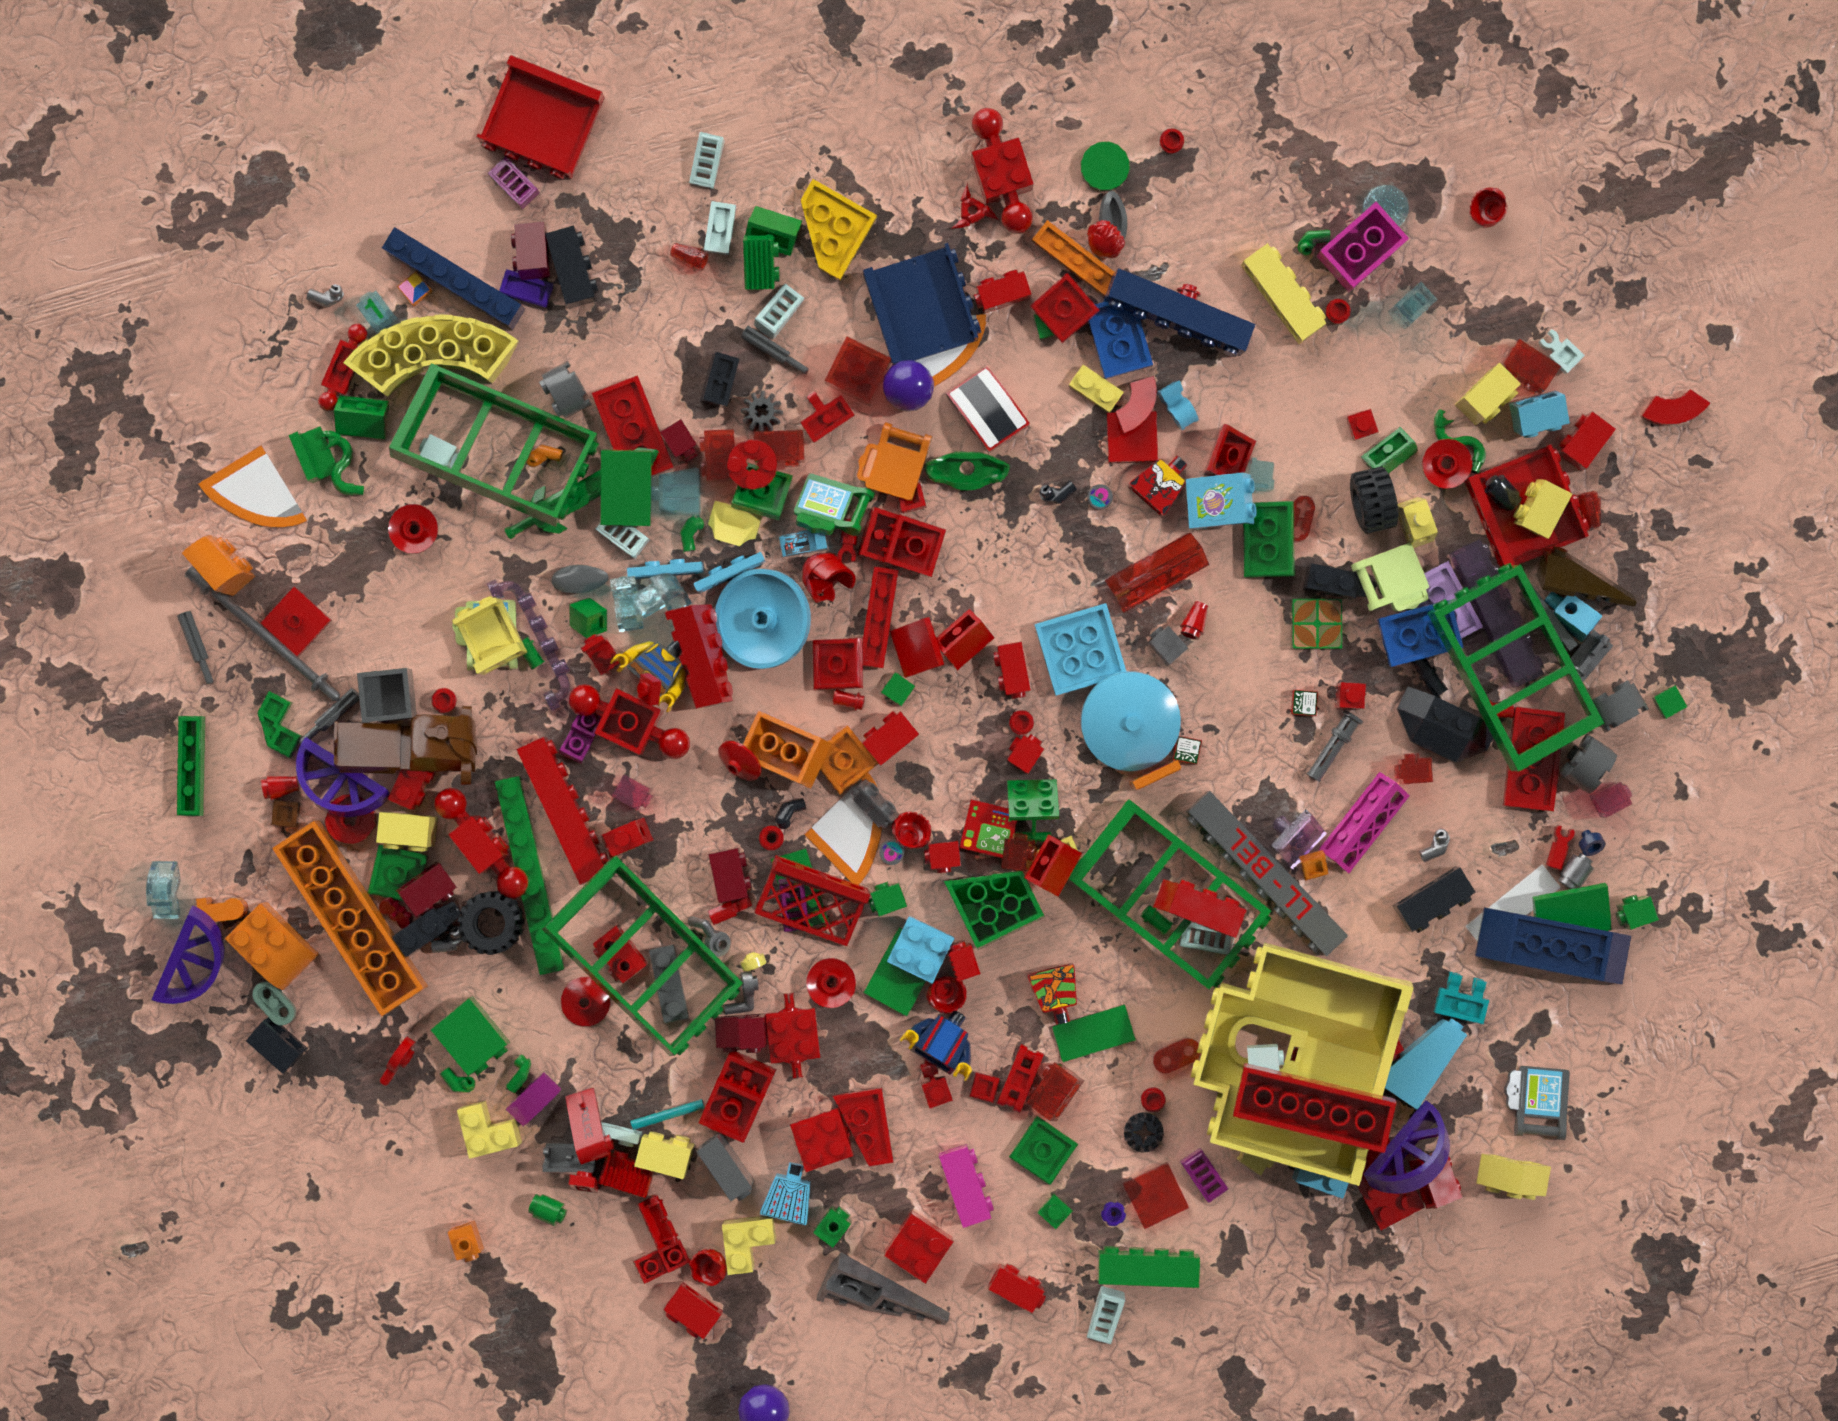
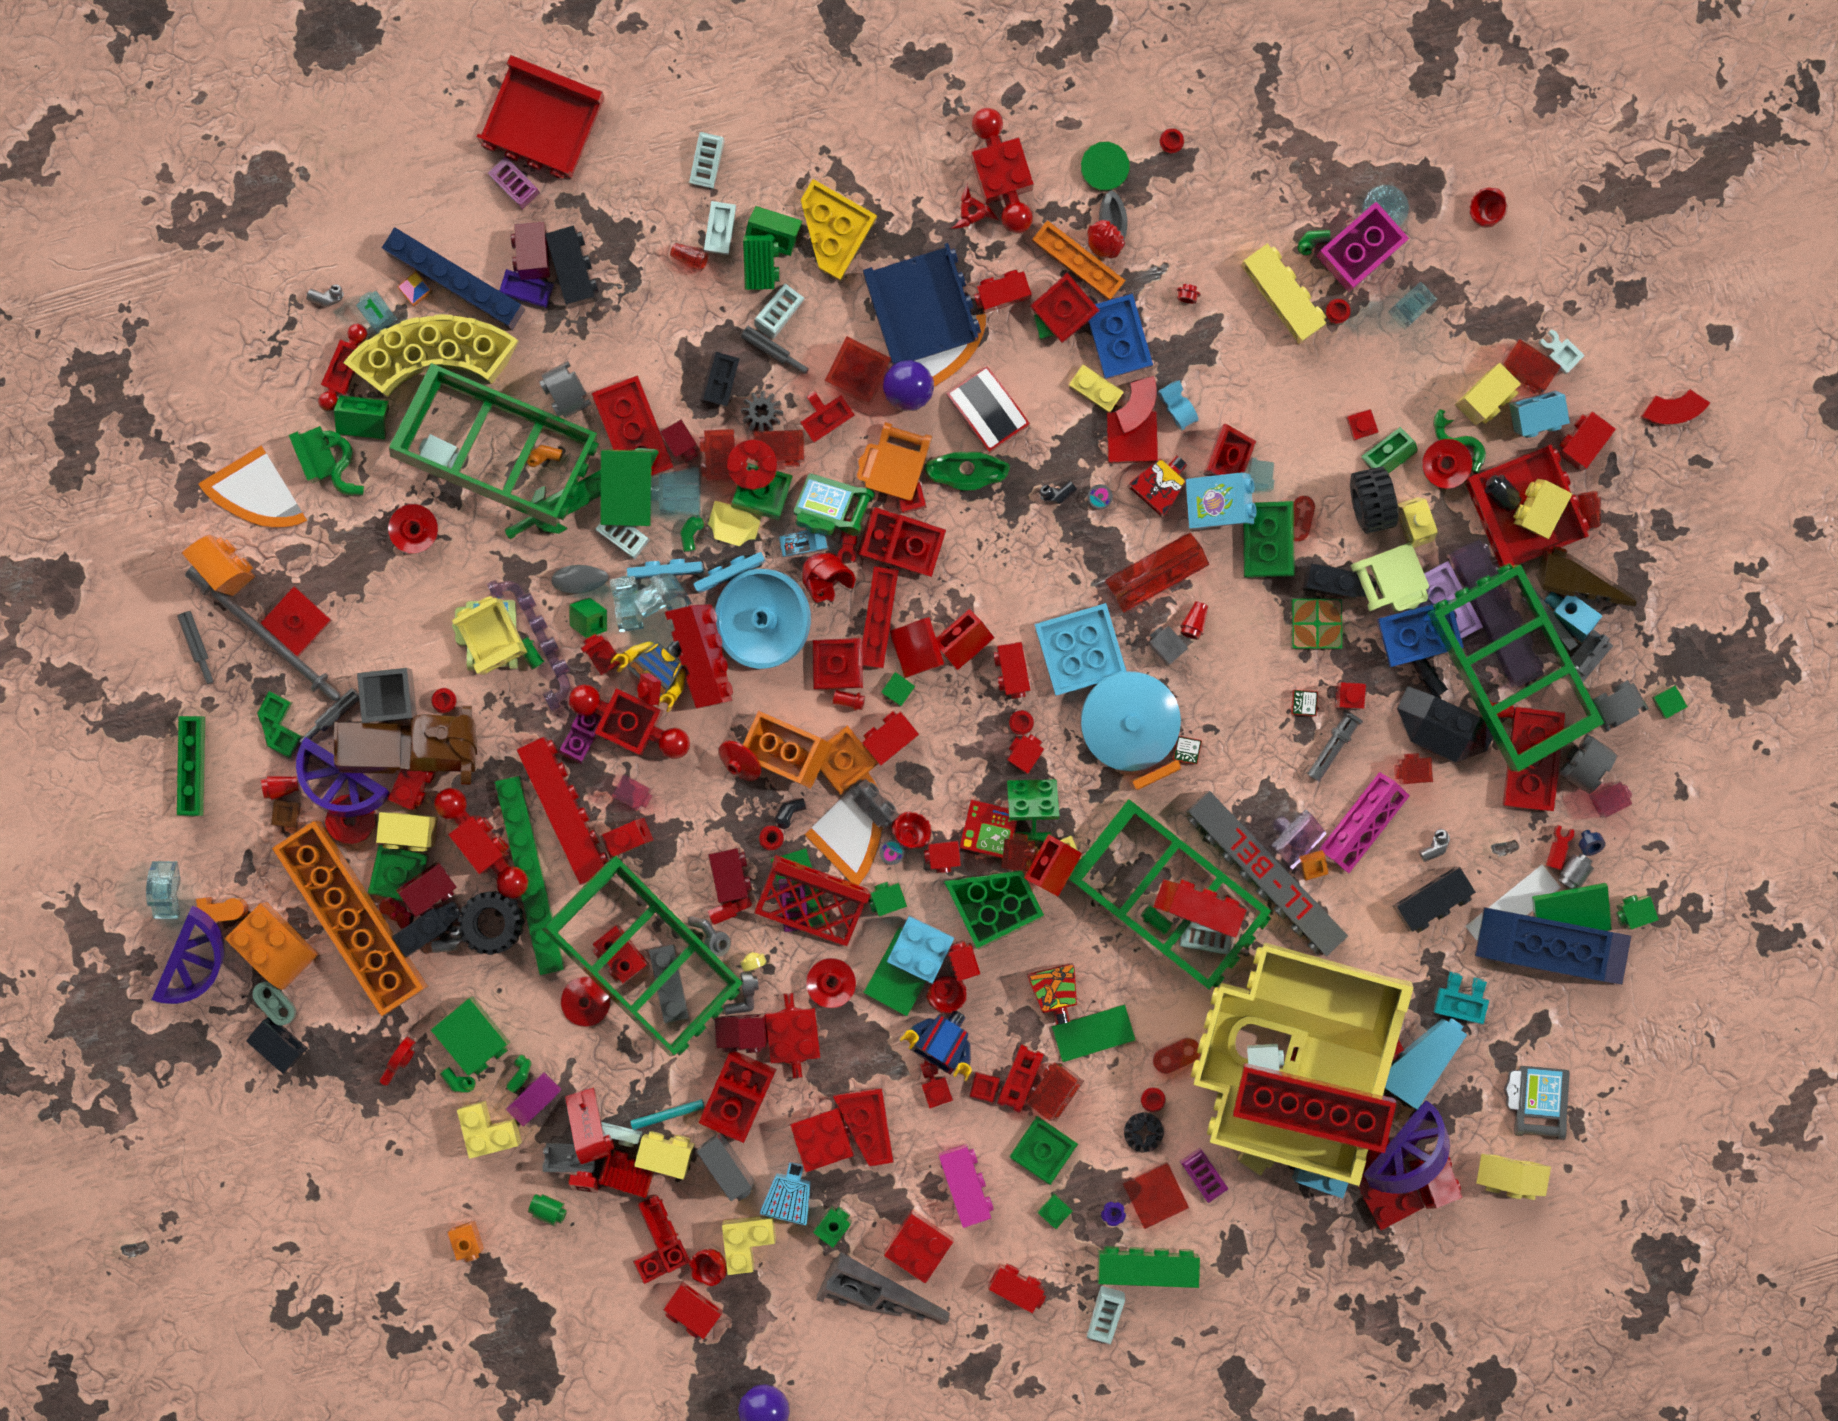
dark blue brick [1103,268,1256,357] -> none

